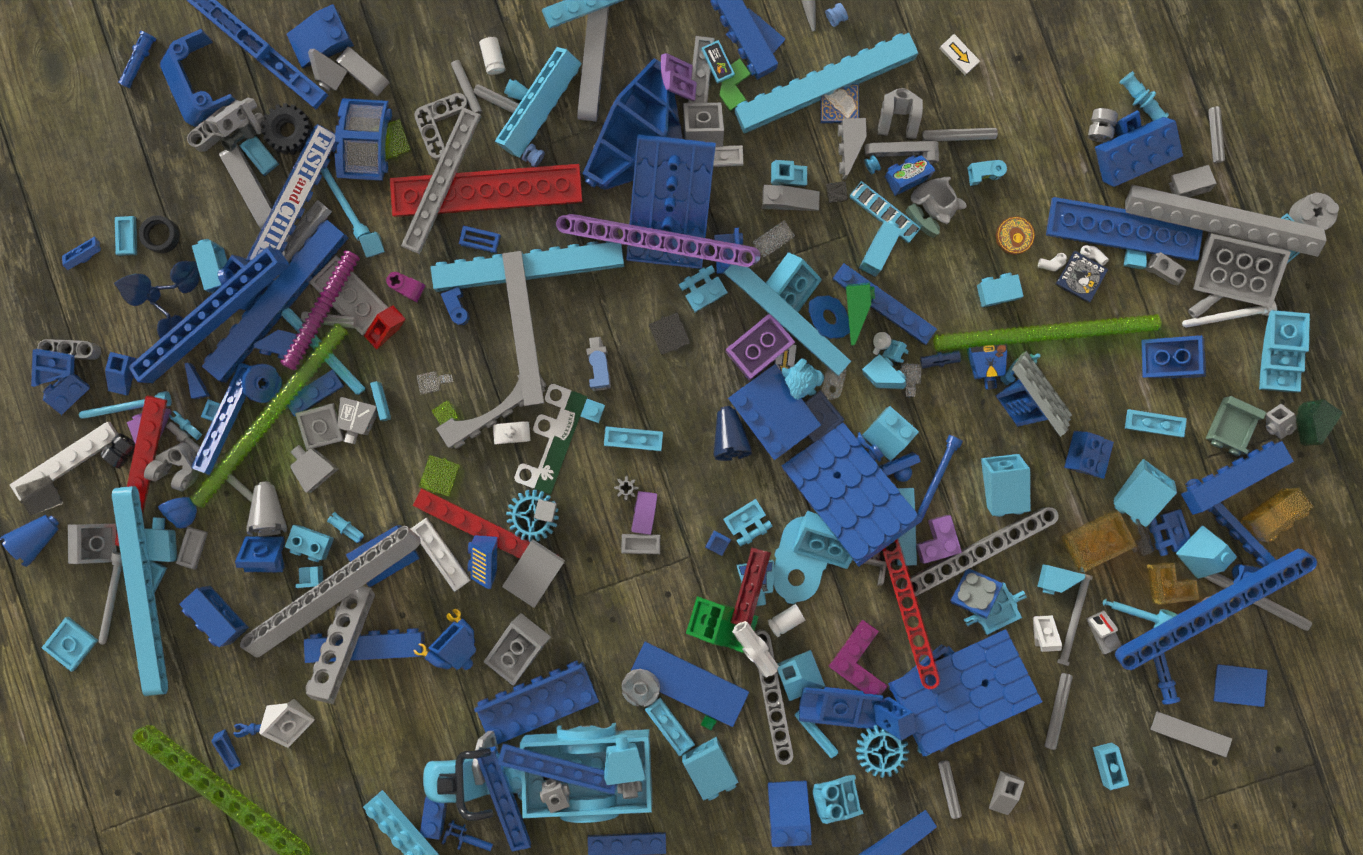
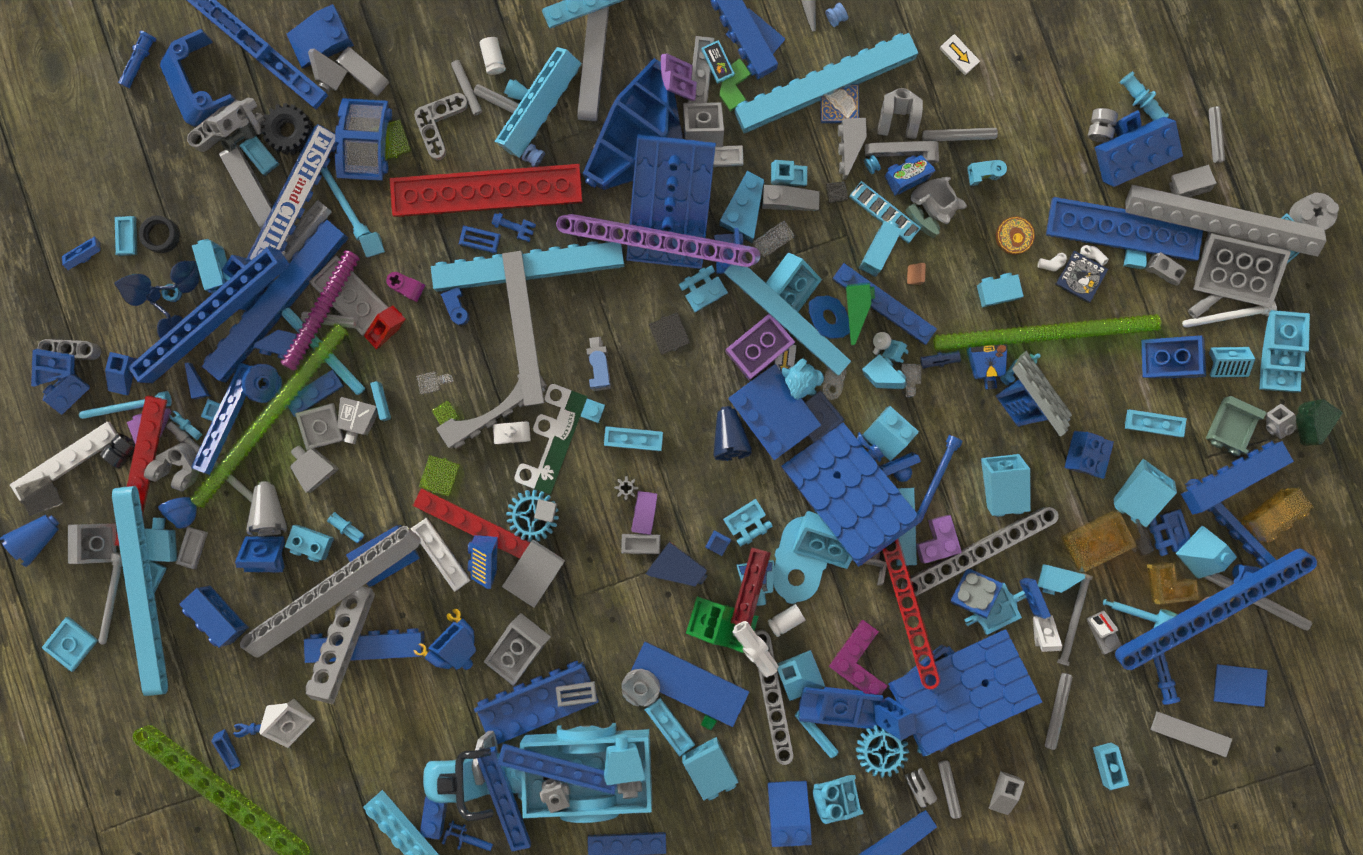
blue tile [218,268,234,285] -> none
medium azure panel [296,566,323,588] -> none
light grey tile [401,107,481,255] -> none
none -> dark azure bush [161,284,182,302]
none -> blue hinge [491,213,536,242]
none -> light grey tile [556,681,597,707]
none -> dark blue slope [646,541,708,586]
none -> dark azure wedge [719,171,764,243]
none -> light grey arm [904,768,937,807]
none -> nougat slope [907,263,926,285]
none -> blue tile [1019,578,1051,619]
none -> medium azure panel [1209,347,1255,377]

